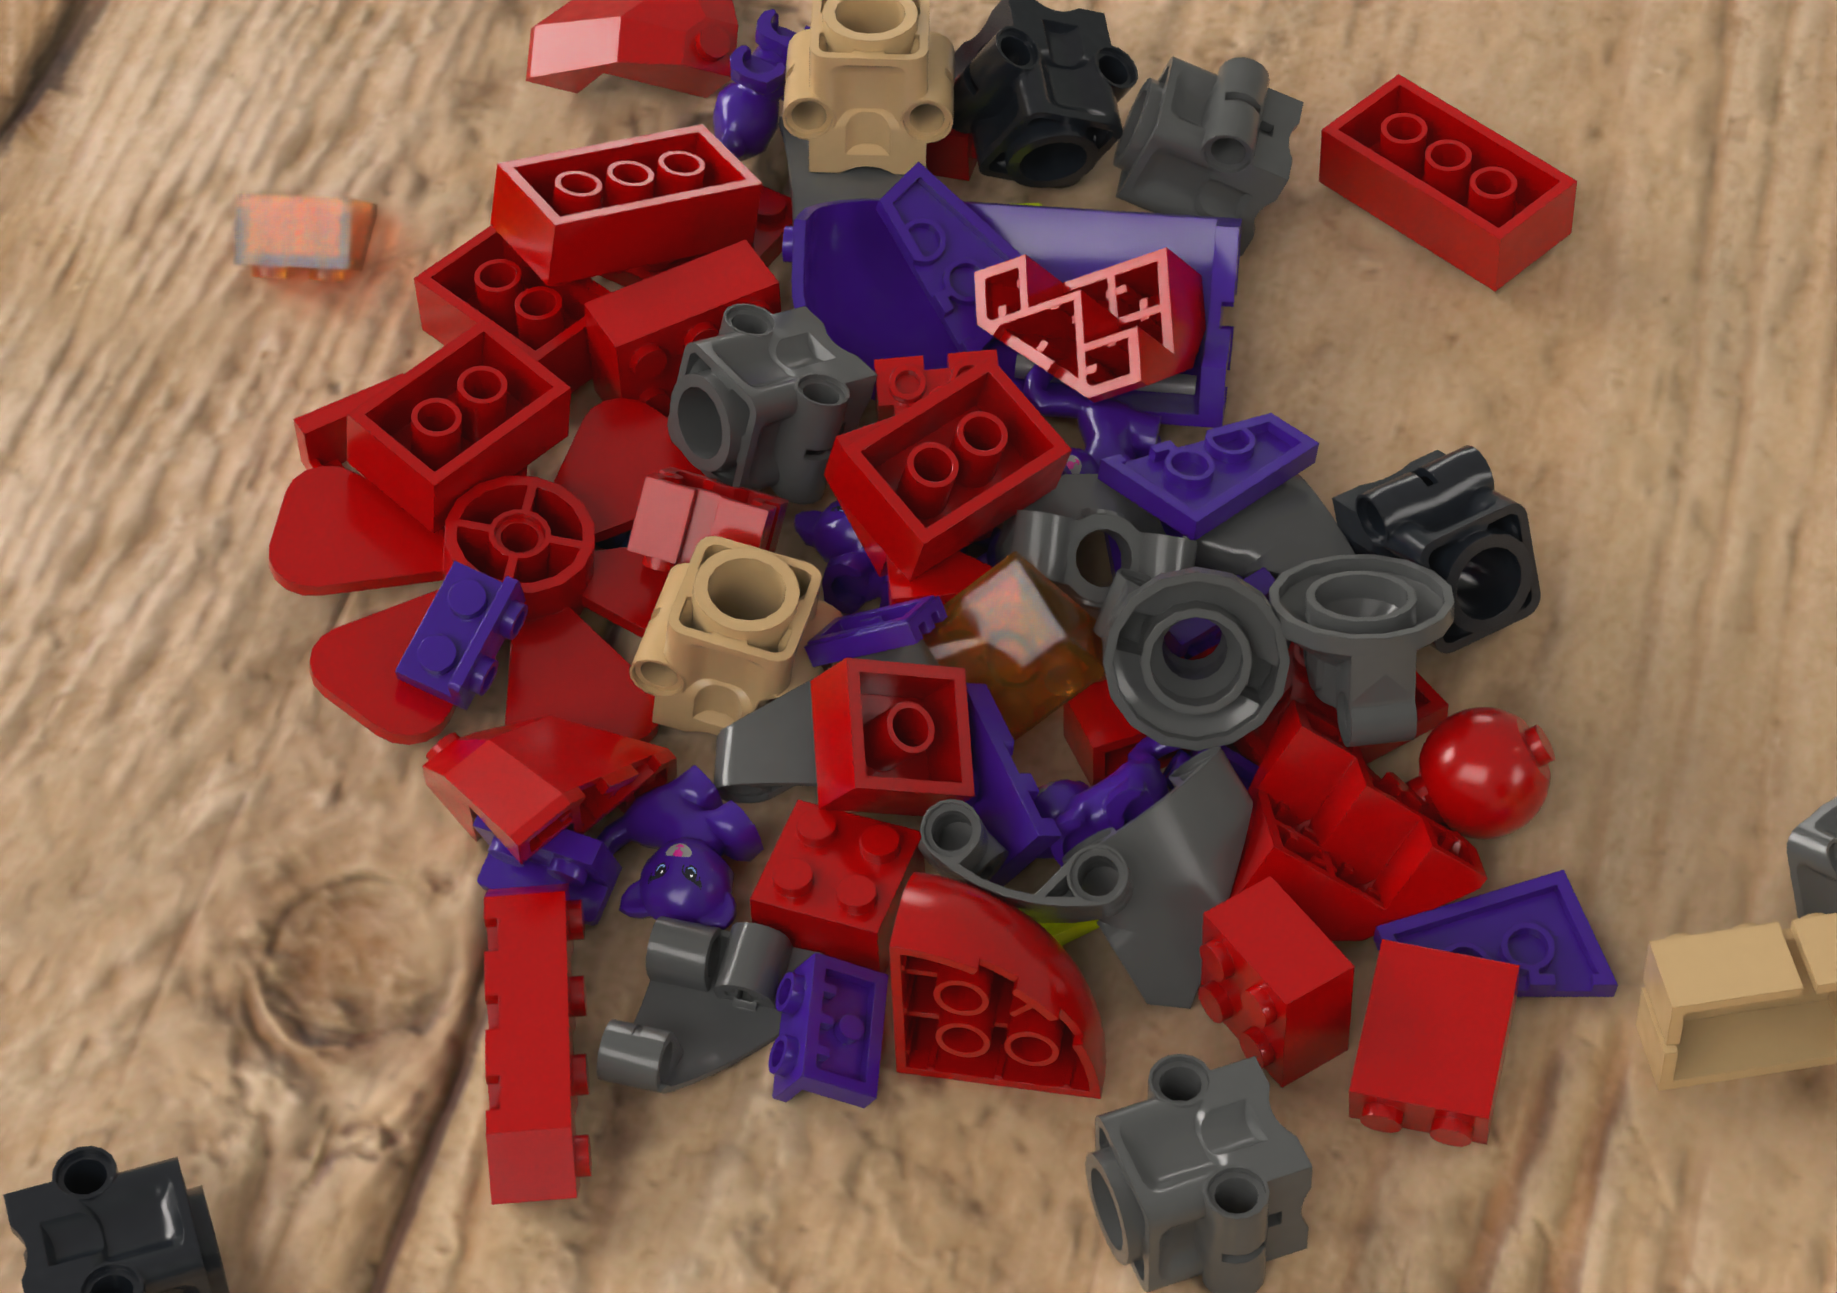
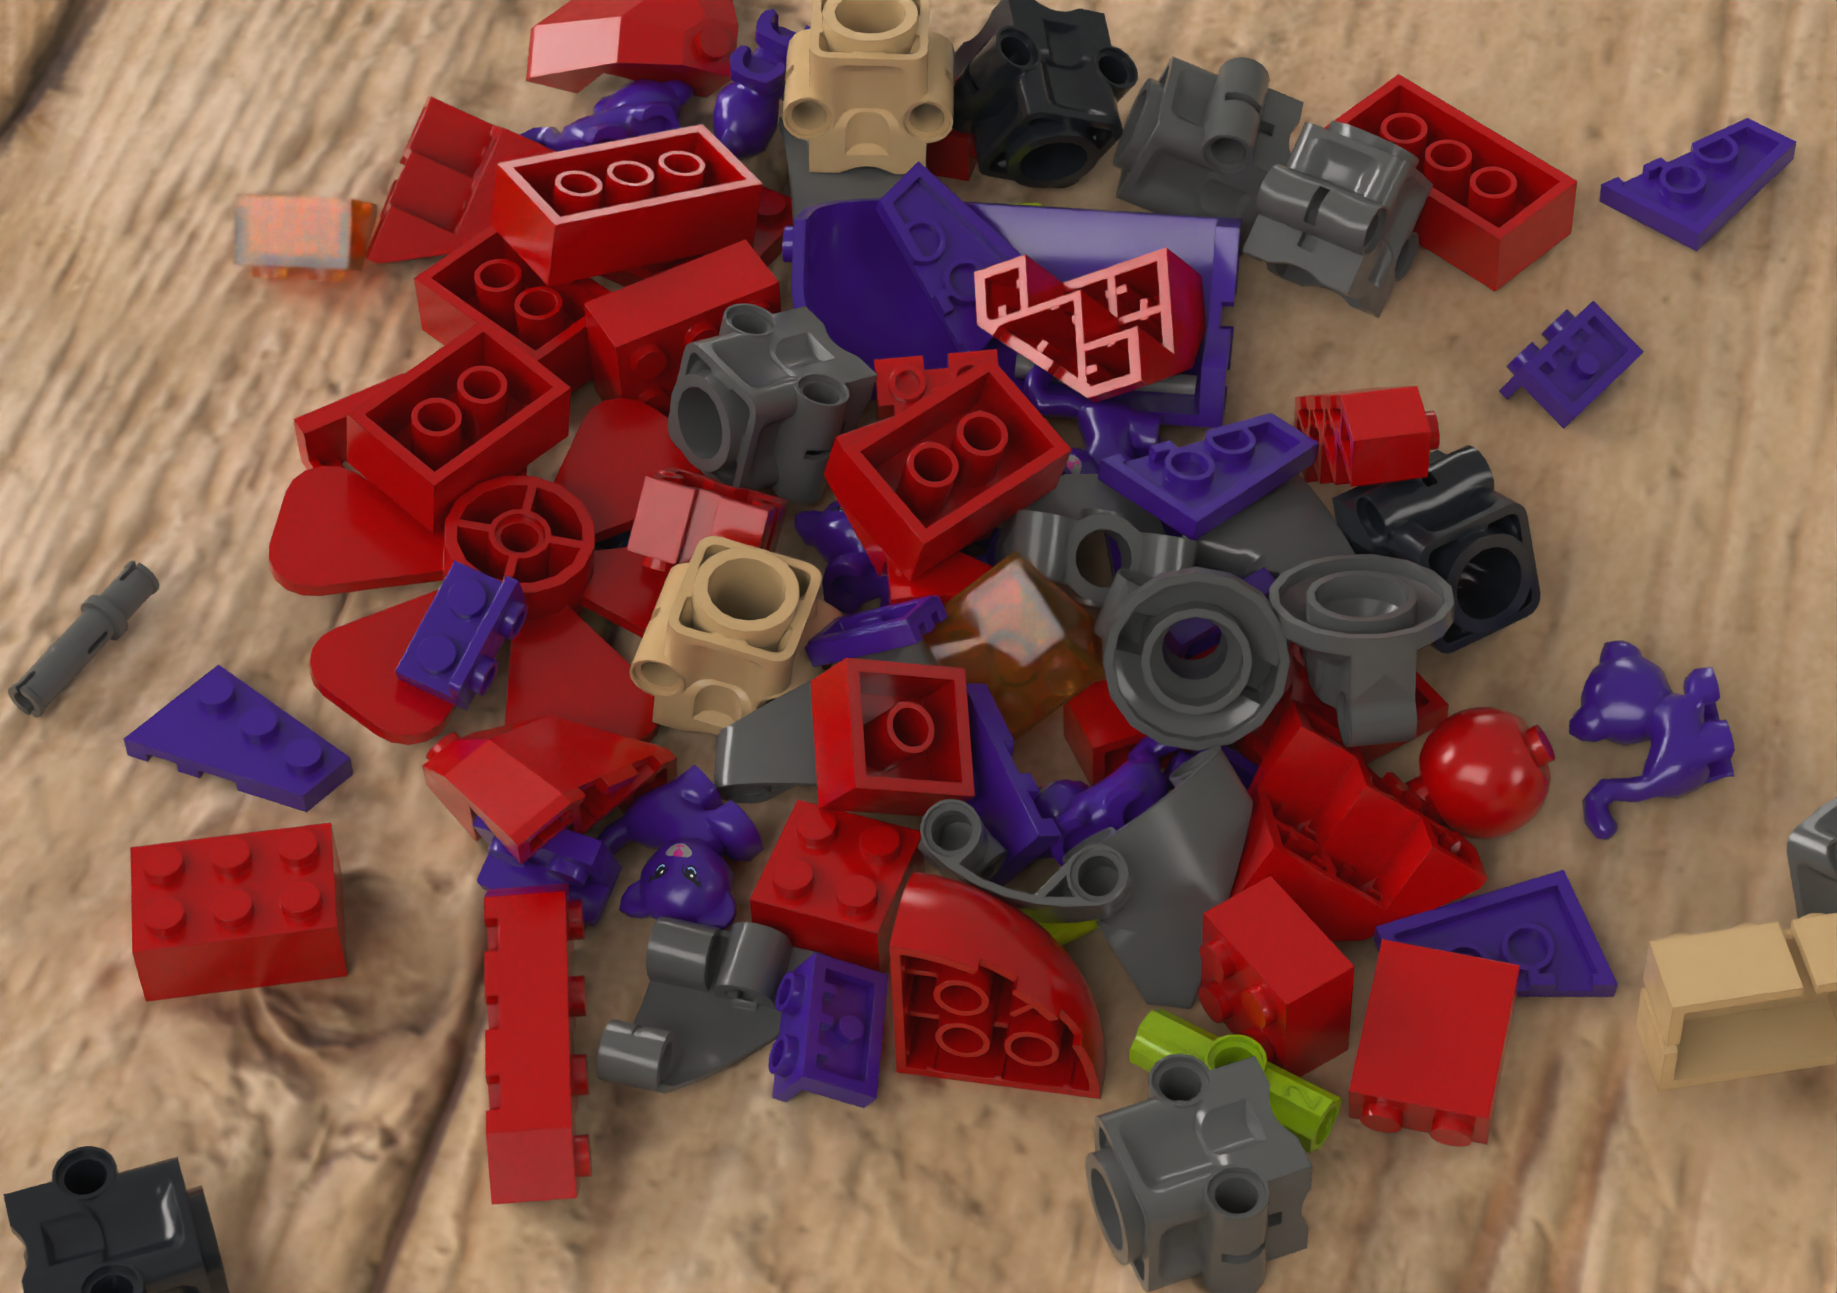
none -> dark grey pin [8,561,160,718]
none -> dark purple wing [123,664,353,812]
none -> red brick [130,822,348,1002]
none -> red brick [365,96,557,264]
none -> dark purple animal [520,79,694,152]
none -> lime piece [1129,1008,1341,1154]
none -> dark grey piece [1242,121,1433,318]
none -> red brick [1294,386,1440,487]
none -> dark purple bracket [1499,301,1644,429]
none -> dark purple animal [1569,640,1735,840]
none -> dark purple wing [1599,118,1796,251]

